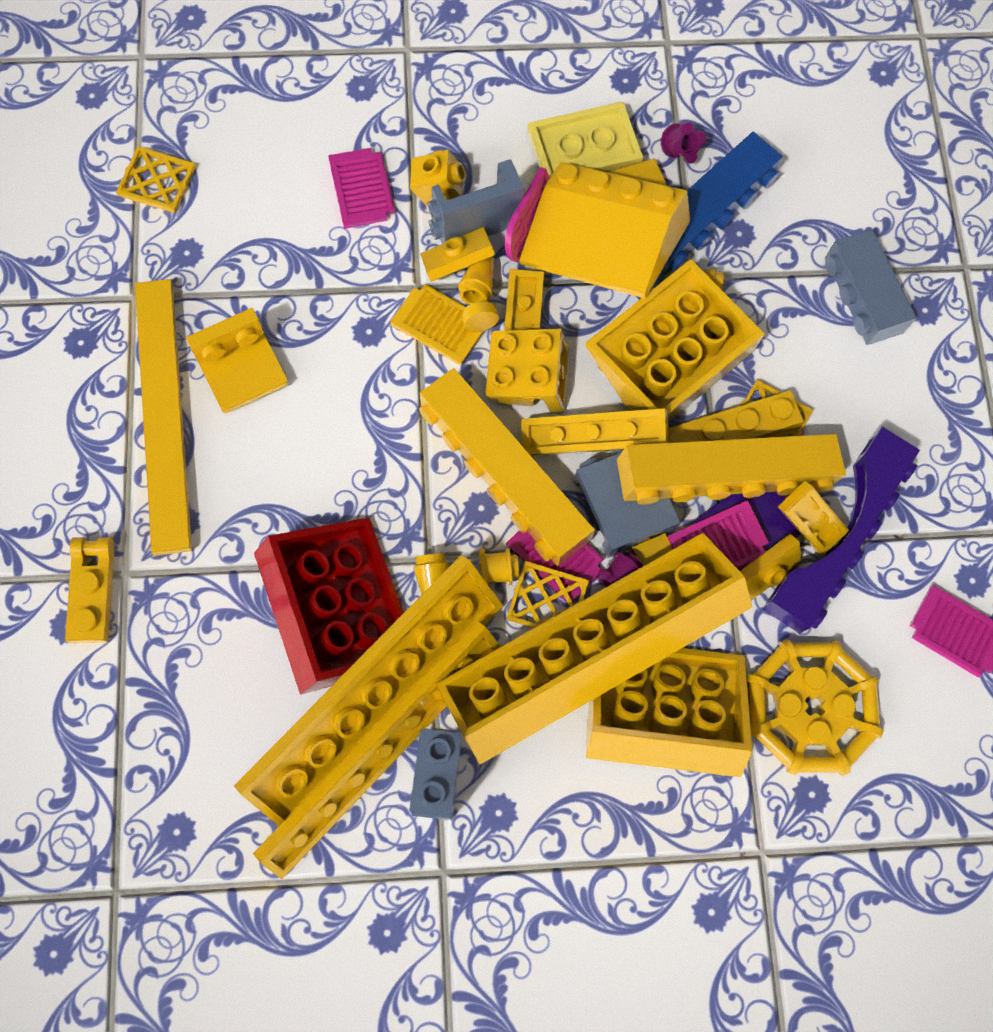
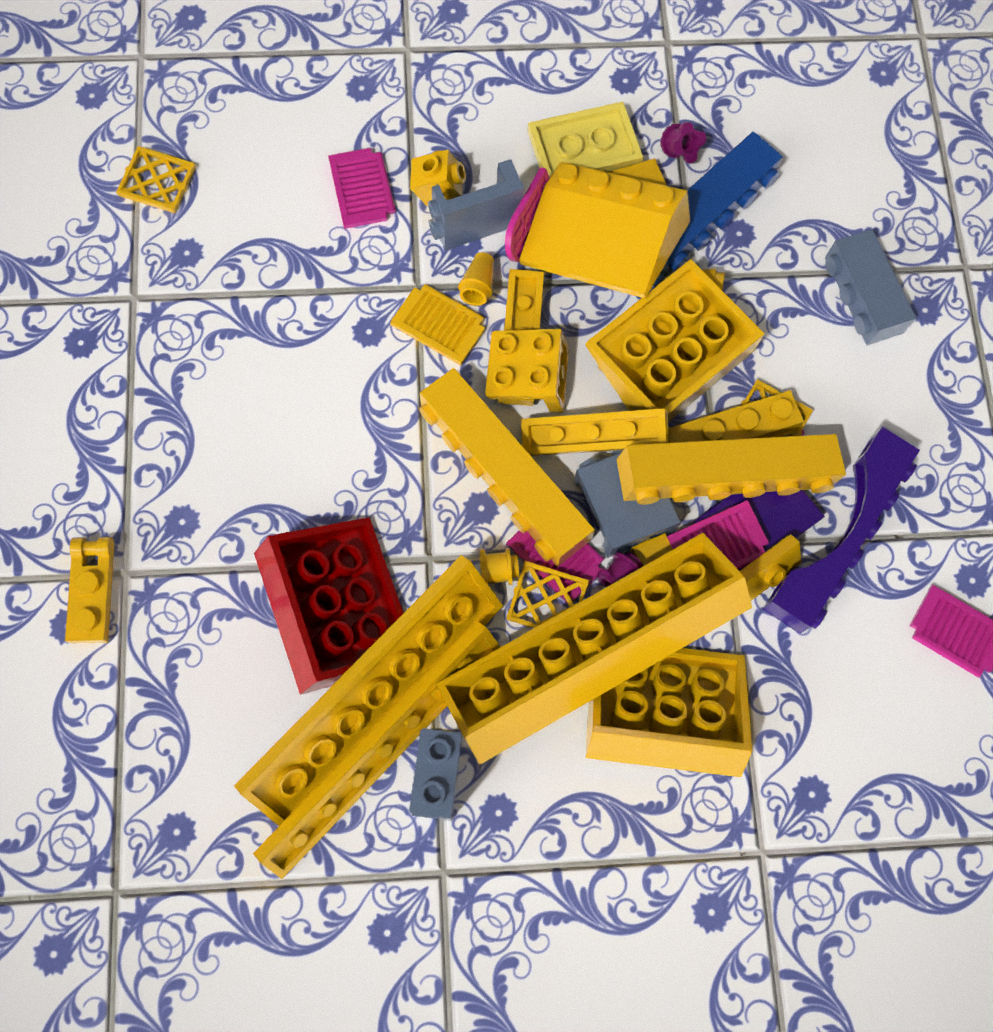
yellow tile [135,279,192,556] -> none
yellow bracket [185,307,288,414] -> none
yellow cone [413,553,450,595] -> none
yellow plate [420,227,495,281] -> none
yellow tile [462,301,499,332] -> none
yellow plate [747,639,884,776] -> none
yellow plate [778,481,849,556] -> none

